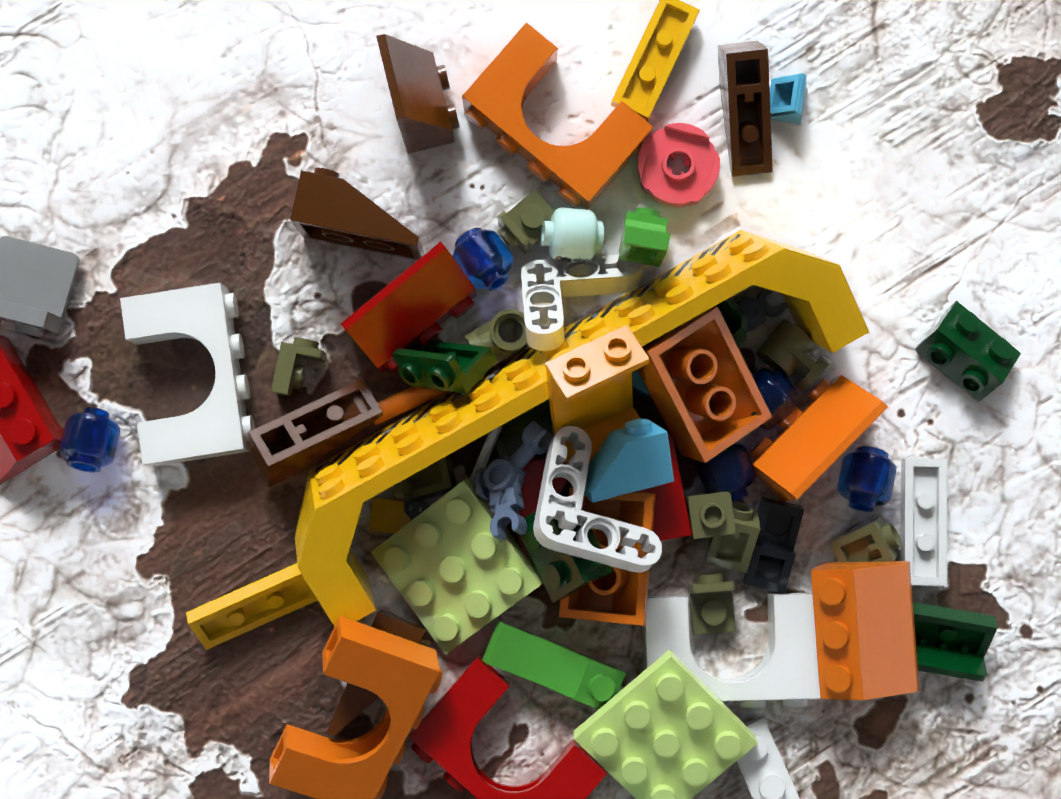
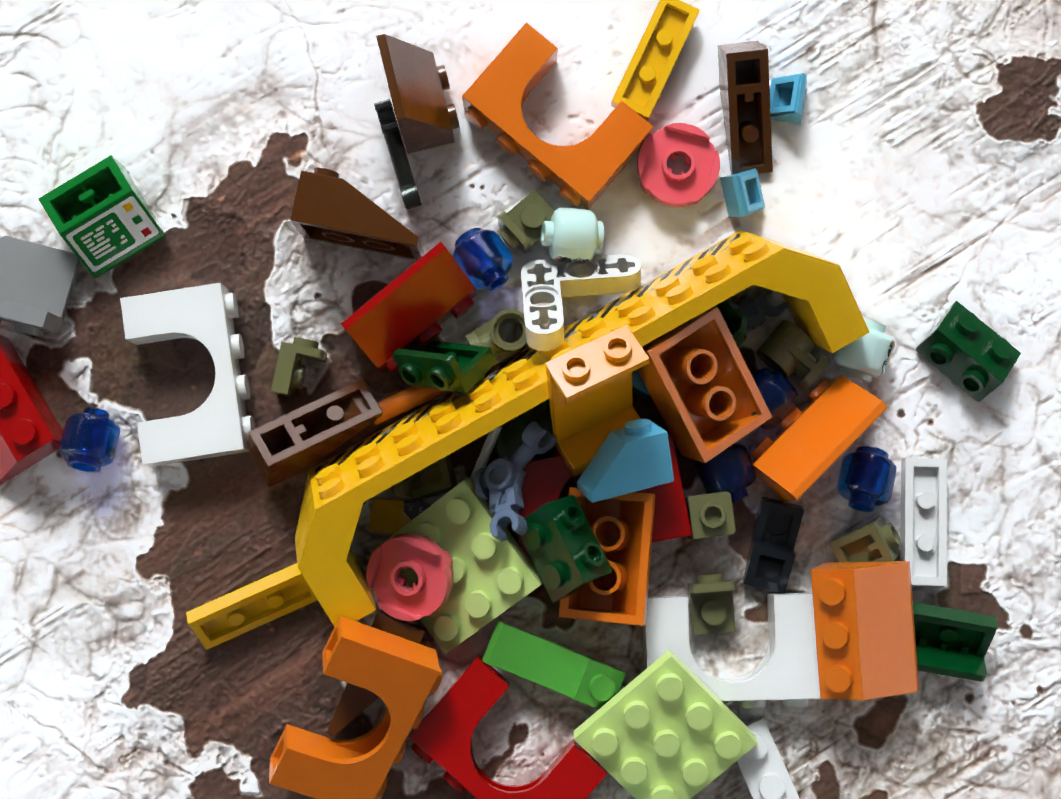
white beam [533,426,662,573] -> none
bright green slope [618,208,670,267] -> none
olive bracket [705,501,760,573] -> none
none -> slope [38,155,166,279]
none -> coral plate [366,533,453,621]
none -> pearl dark grey bar [374,99,422,210]
none -> medium azure slope [720,168,765,217]
none -> light aqua head [833,318,895,383]

